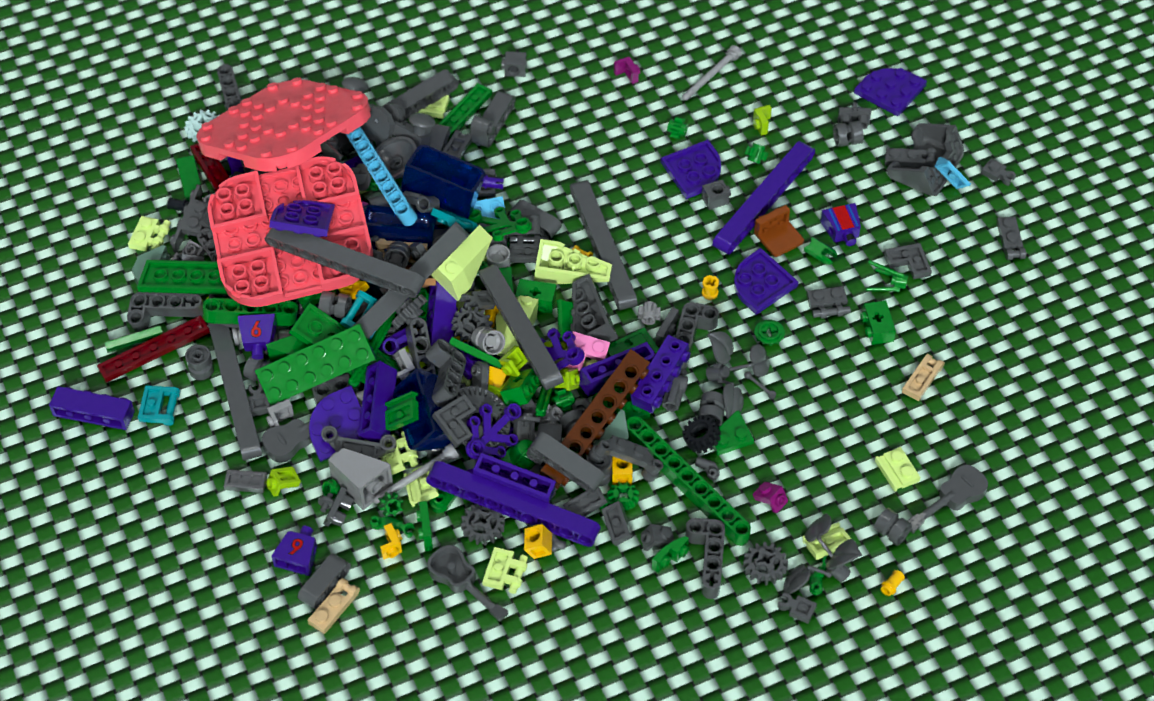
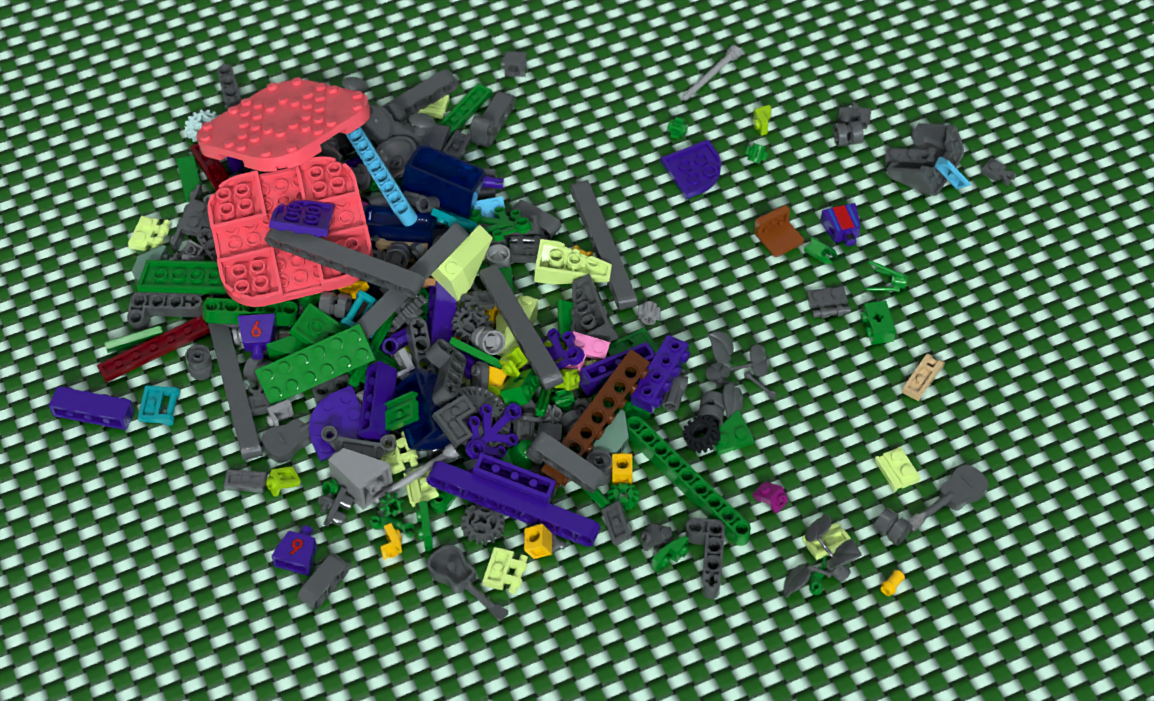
black pin [167,198,189,213] -> none
tan plate [308,578,360,634] -> none
green brick [515,279,557,313] -> none
dark grey plate [563,486,608,517] -> none
dark grey plate [589,435,664,482] -> none
magenta bracket [614,56,640,84] -> none
dark grey plate [656,308,679,347] -> none
dark grey beam [675,302,719,370] -> none
dark grey arm [695,457,720,480] -> none
dark grey brick [702,180,731,210] -> none
yellow bush [702,275,719,300] -> none
dark purple beam [712,141,815,255] -> none
dark purple plate [734,248,799,315] -> none
dark grey gear [743,542,788,586] -> none
green gear [754,319,785,346] -> none
dark grey plate [777,593,817,624] -> none
dark purple plate [854,68,927,117] -> none
dark grey plate [884,243,932,279] -> none
dark grey plate [996,216,1026,260] -> none

